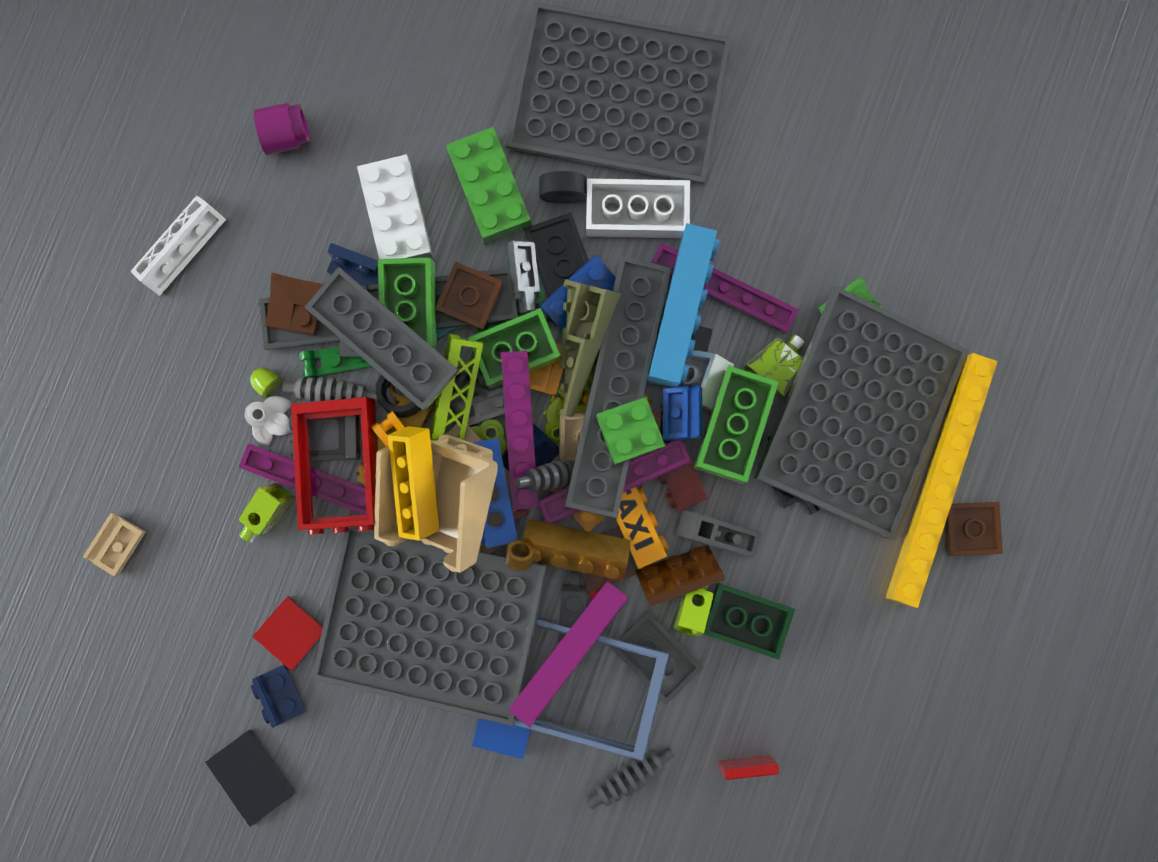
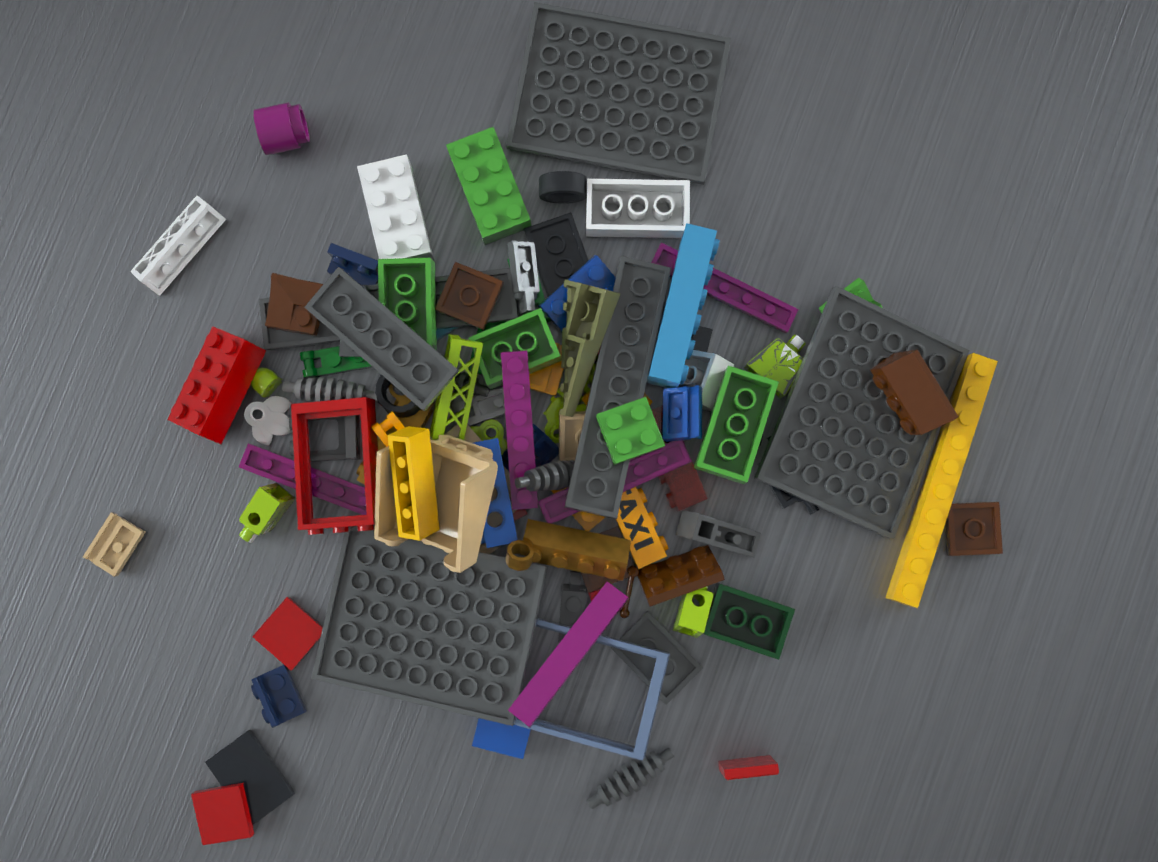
none -> red brick [167,326,266,444]
none -> red tile [191,783,254,845]
none -> reddish brown hinge [620,566,639,619]
none -> reddish brown slope [870,349,959,435]

